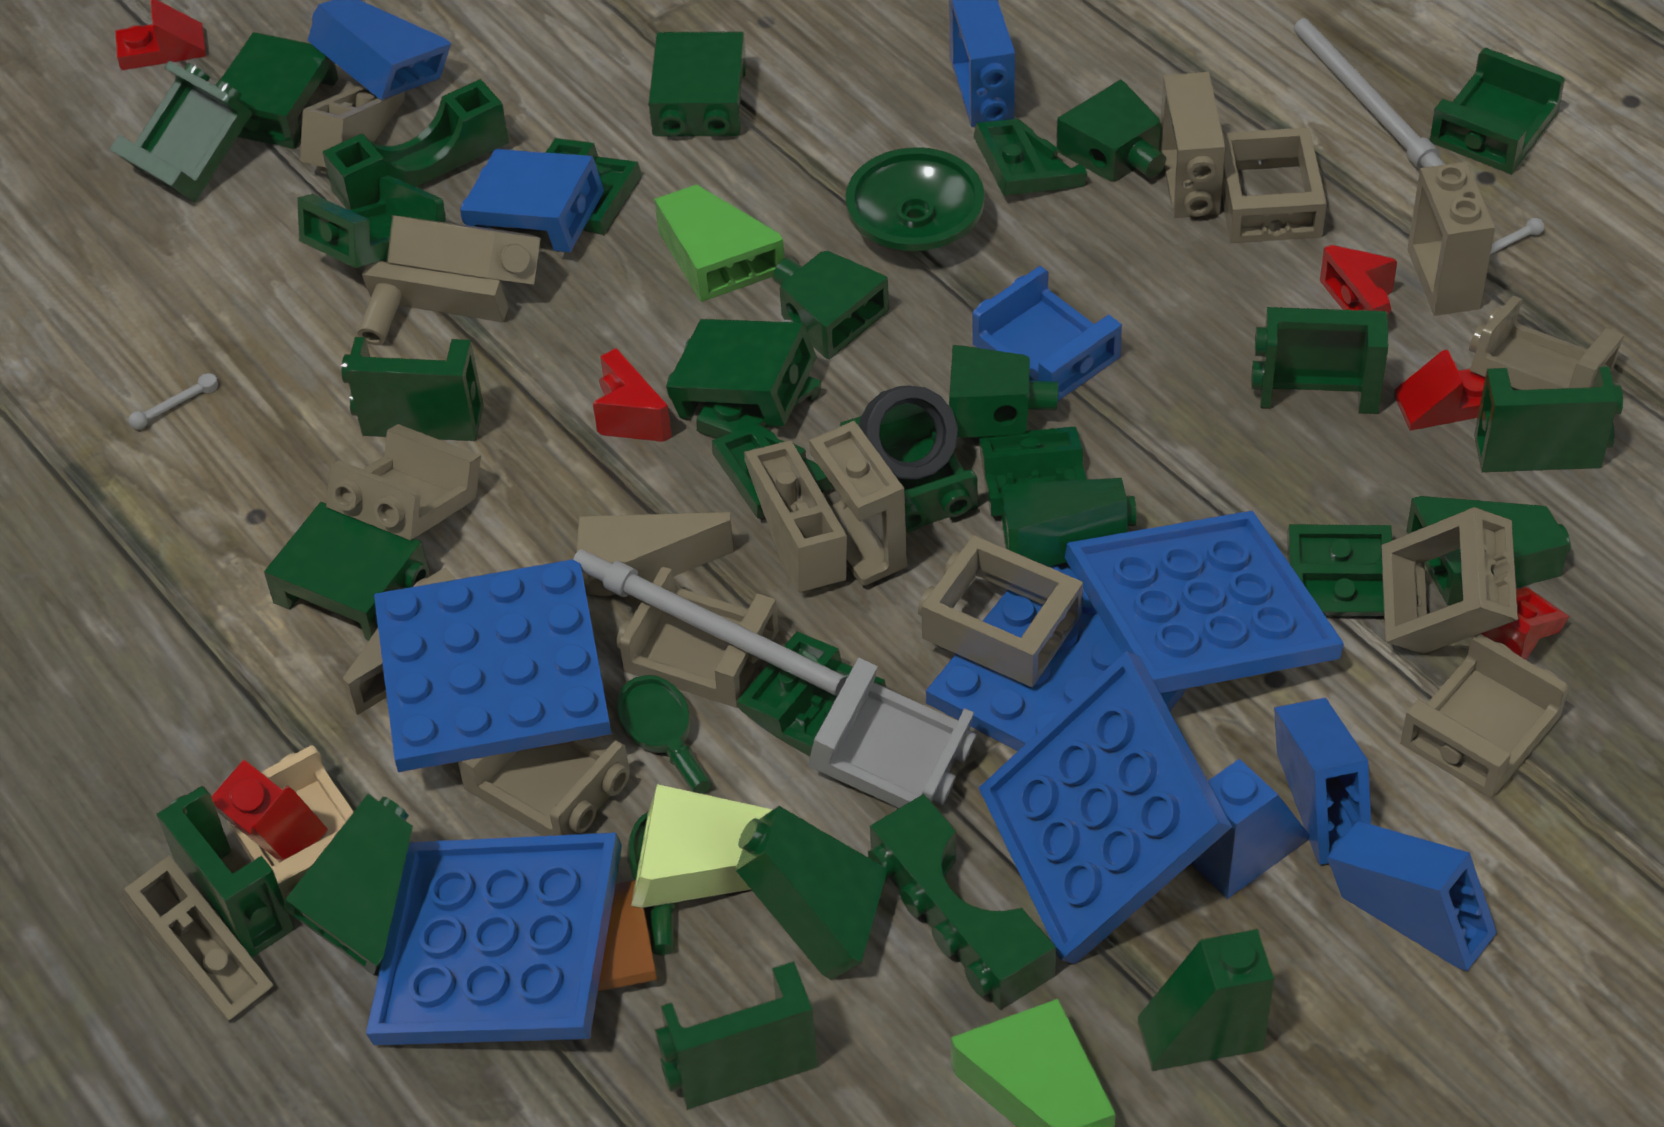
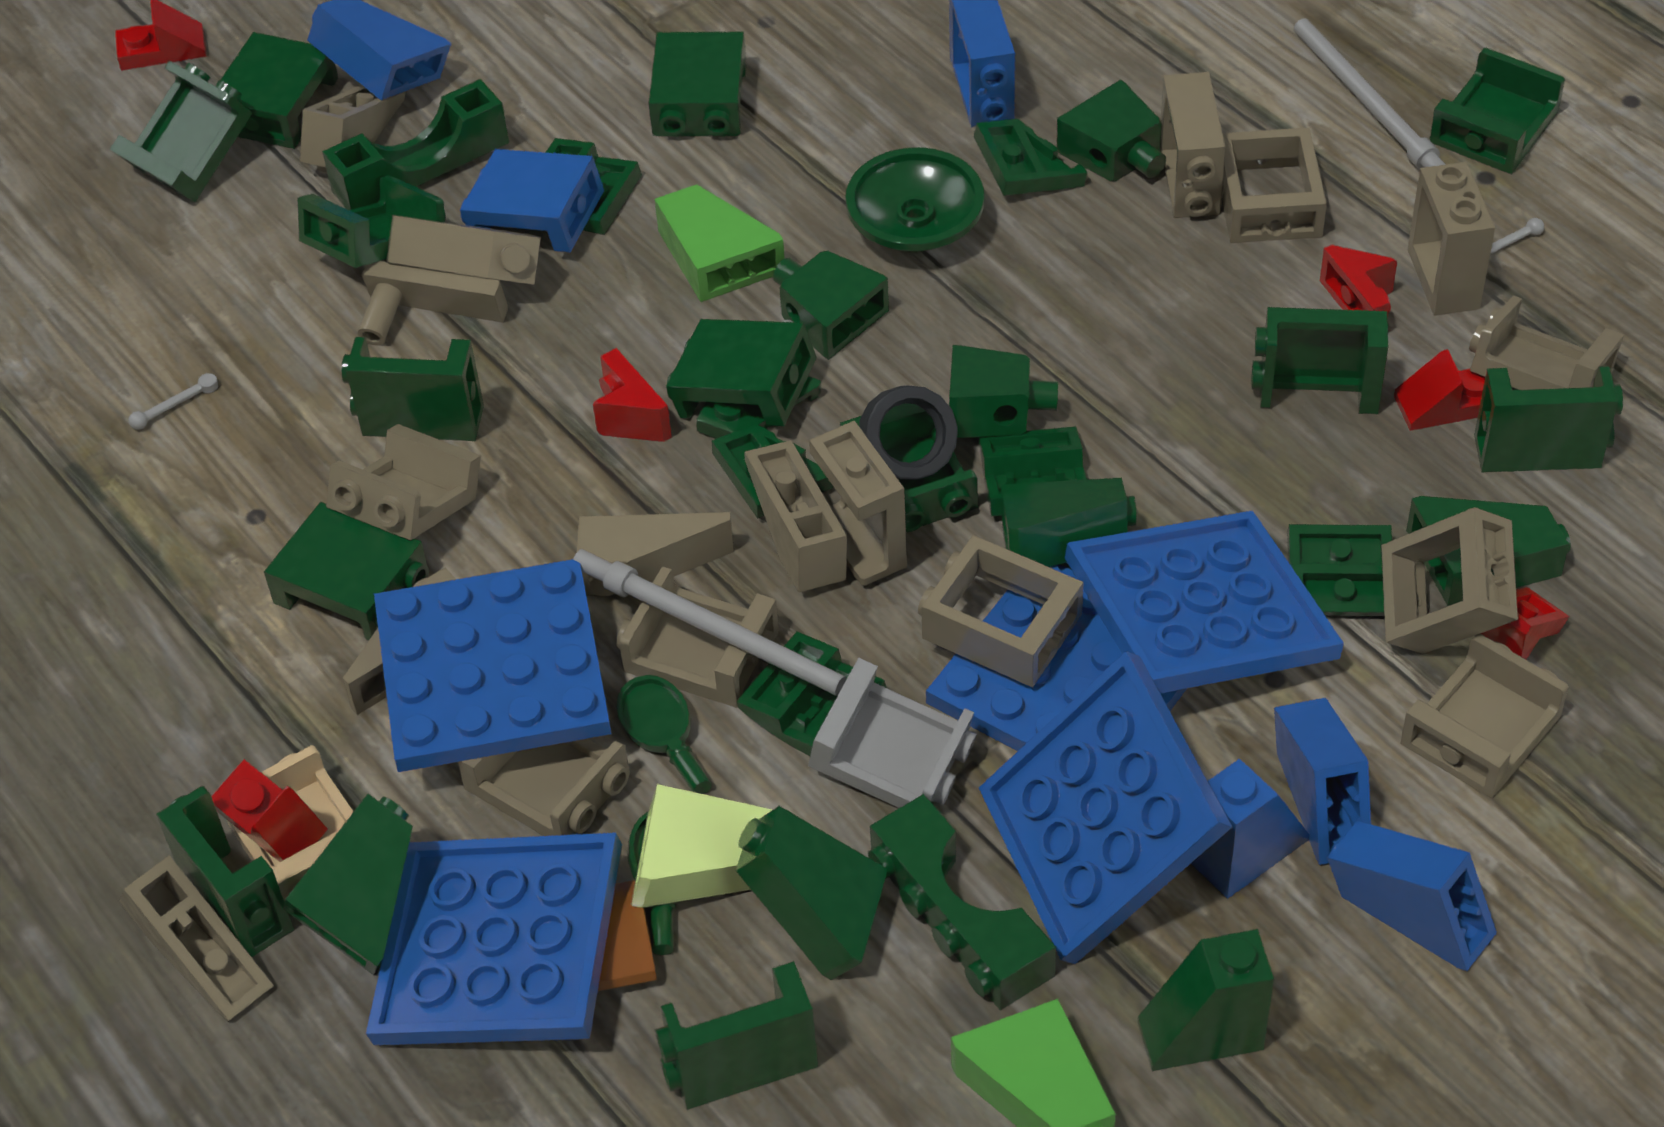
blue panel [972,266,1122,401] -> none

